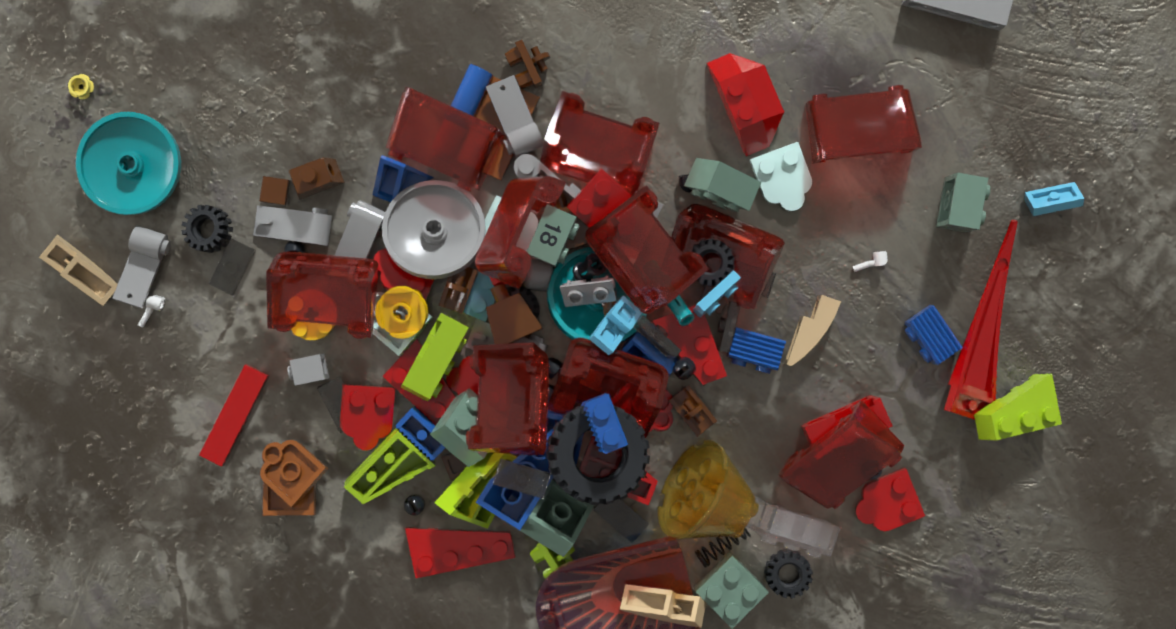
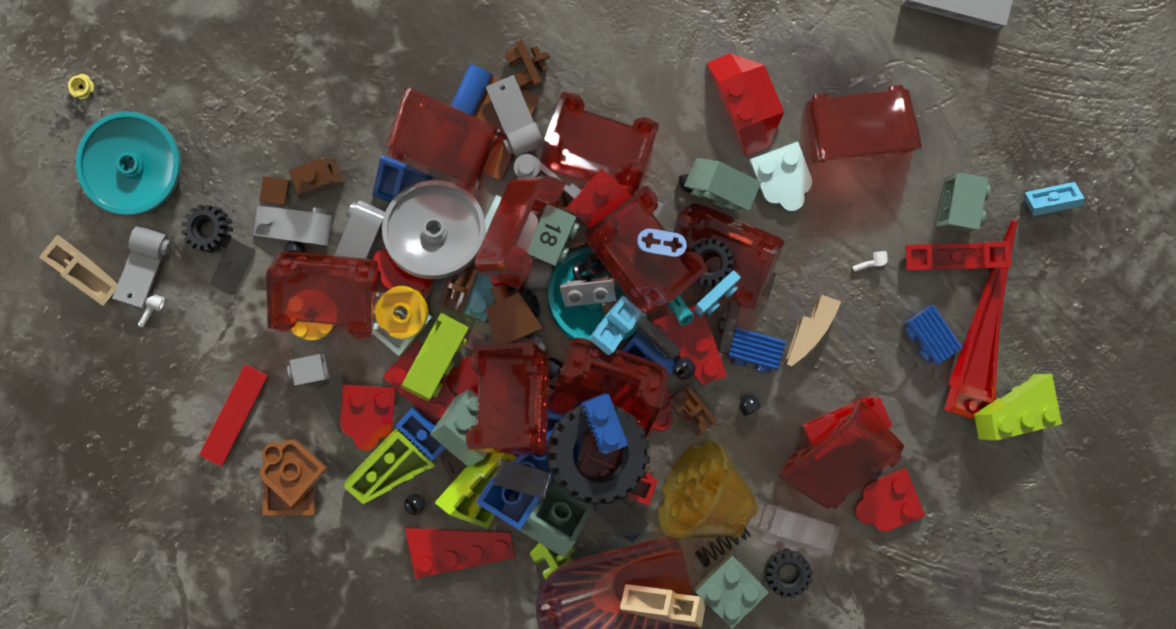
none -> light blue beam [636,229,687,257]
none -> black hinge [740,395,762,417]
none -> red slope [905,242,1011,270]

